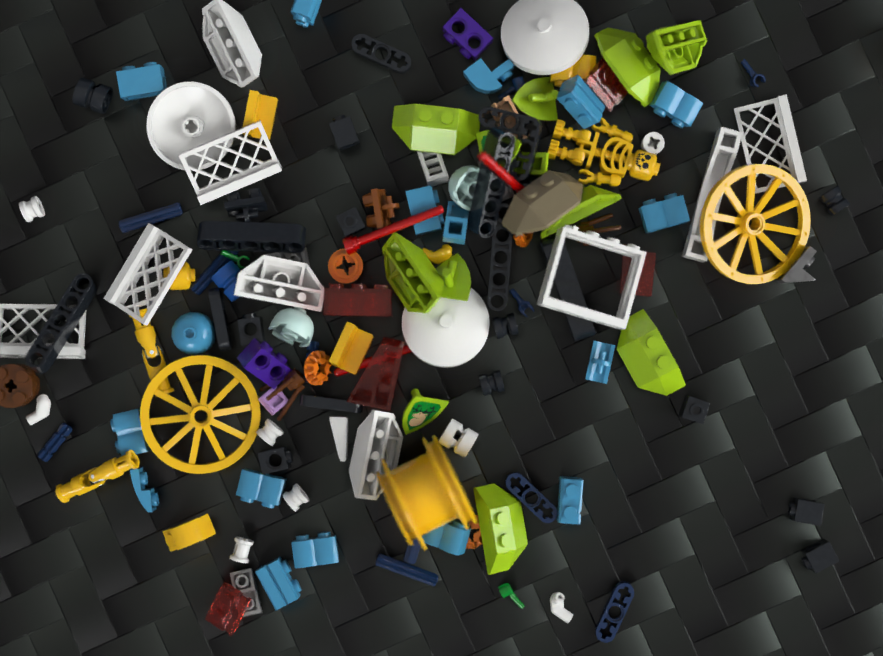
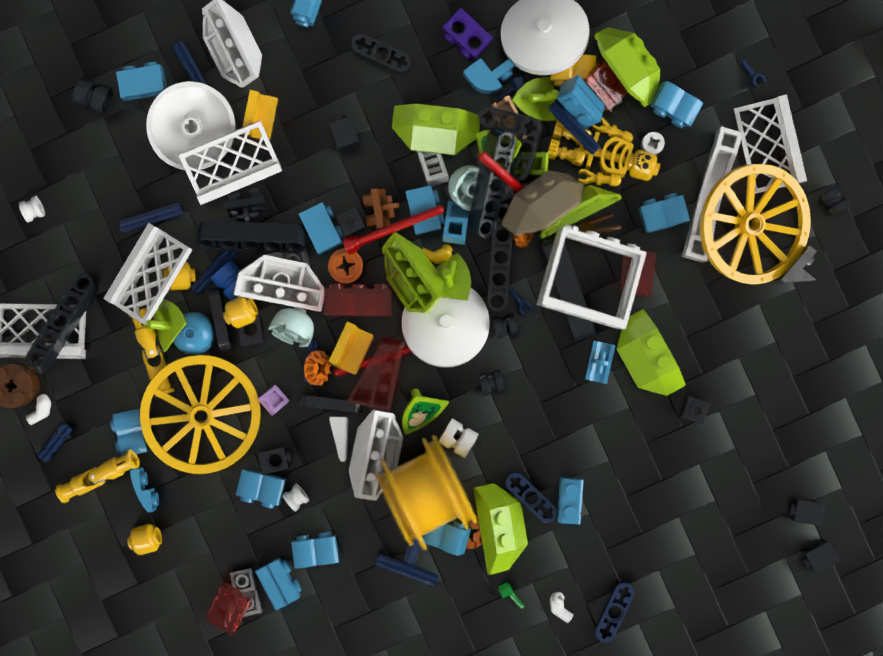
yellow brick [162,514,216,552] -> none
green hand [220,249,250,269] -> none
white bush [229,537,254,563] -> none
dark purple brick [237,338,291,389] -> none
white wheel [256,419,284,446] -> none
reddish brown plant [259,368,306,421] -> none
lime wedge [646,20,707,75] -> none
none -> yellow head [127,524,162,555]
none -> lime shield [146,299,187,352]
none -> dark blue axle [173,41,207,85]
none -> yellow head [223,296,258,328]
none -> dark azure brick [299,202,344,255]
none -> dark blue axle [548,101,600,155]

